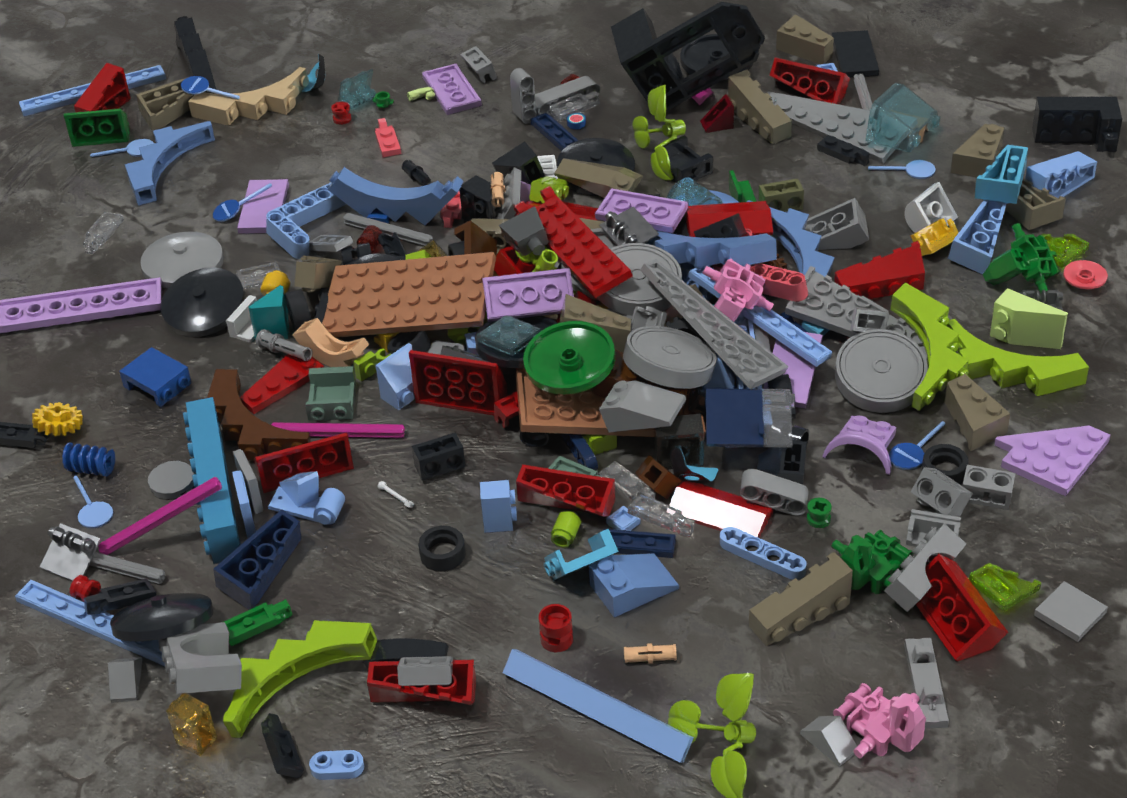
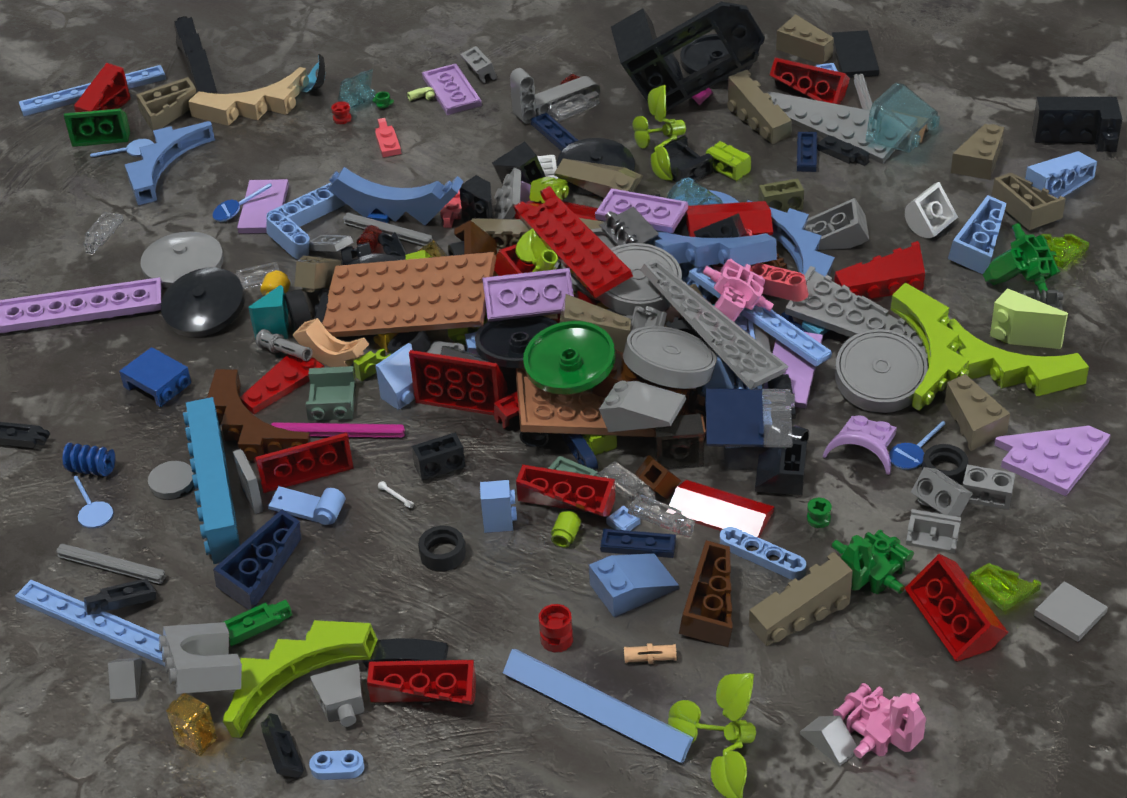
yellow gear [32,402,83,436] -> none
hinge [40,523,101,580] -> none
red wheel [69,575,101,602] -> none
dark pink axle [98,477,222,555] -> none
black dish [110,593,214,642] -> none
blue piece [181,76,240,99] -> none
white panel [226,295,257,343] -> none
light blue tile [232,470,256,538] -> none
light blue slope [279,471,319,508] -> none
light grey slope [397,656,453,686] -> none
black axle [402,160,431,186] -> none
clear light blue plate [477,315,541,356] -> none
light nougat pin [491,172,506,207] -> none
dark grey torso [499,206,549,256] -> none
medium azure panel [544,529,618,580] -> none
tile [567,113,586,130] -> none
black piece [670,448,718,483] -> none
dark red slope [700,94,734,133] -> none
green panel [729,170,757,203] -> none
light grey beam [740,469,809,516] -> none
light grey slope [850,307,889,332] -> none
light blue piece [868,160,936,179] -> none
light grey arch [884,523,966,612] -> none
light grey hinge [904,638,949,729] -> none
yellow hinge [910,218,959,256] -> none
medium azure wedge [975,145,1028,204] -> none
coral dish [1063,260,1108,289] -> none
none -> light grey torso [310,663,364,727]
none -> reddish brown wedge [679,540,733,647]
none -> lime brick [706,141,751,181]
none -> dark blue tile [797,132,817,172]

